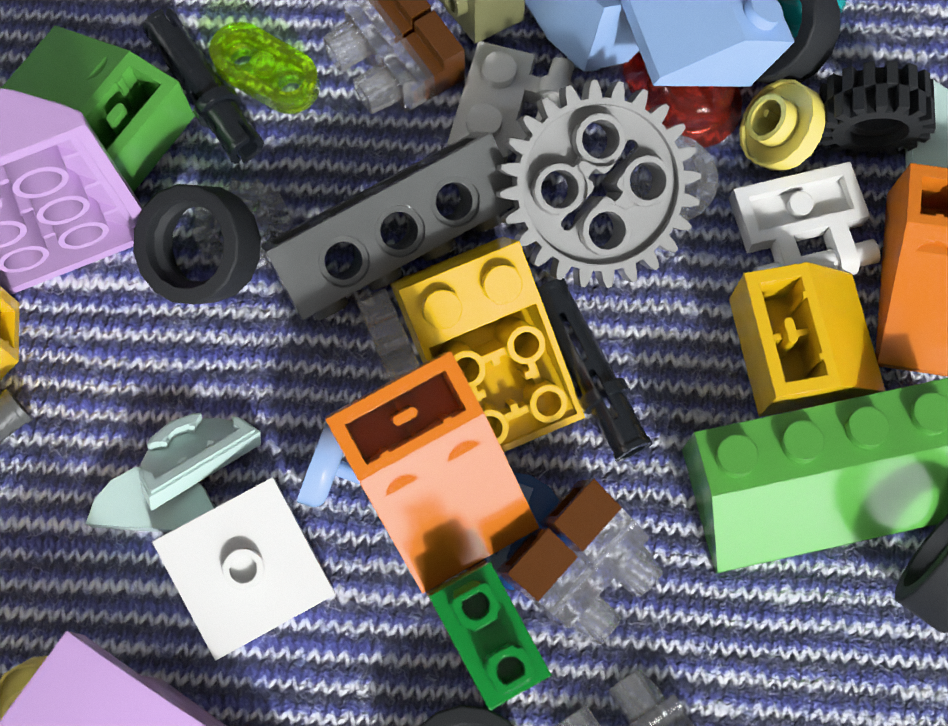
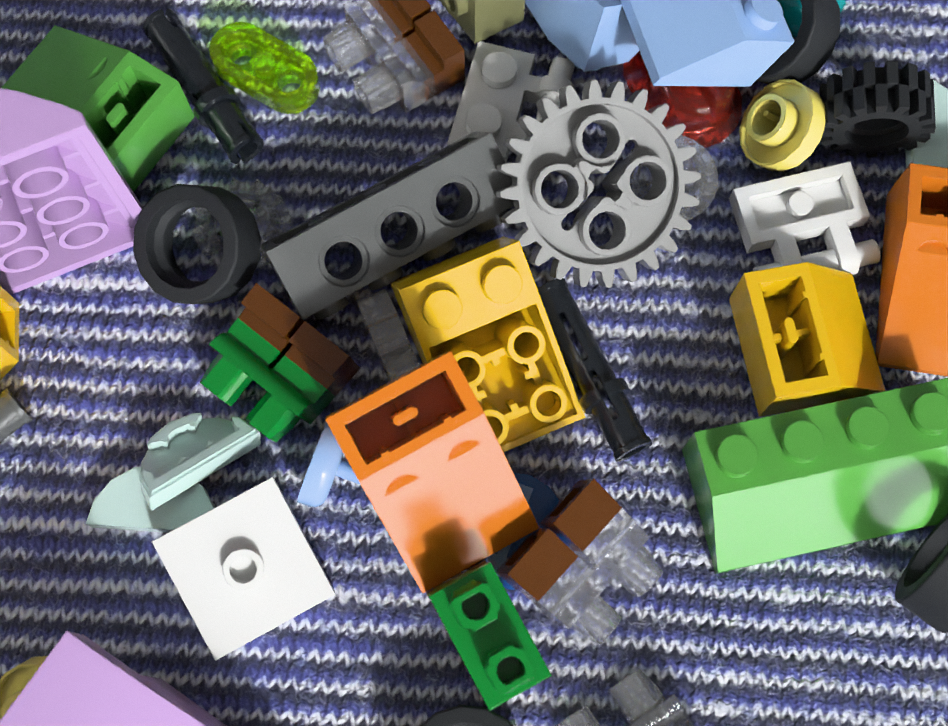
none -> green hips [200,283,360,443]

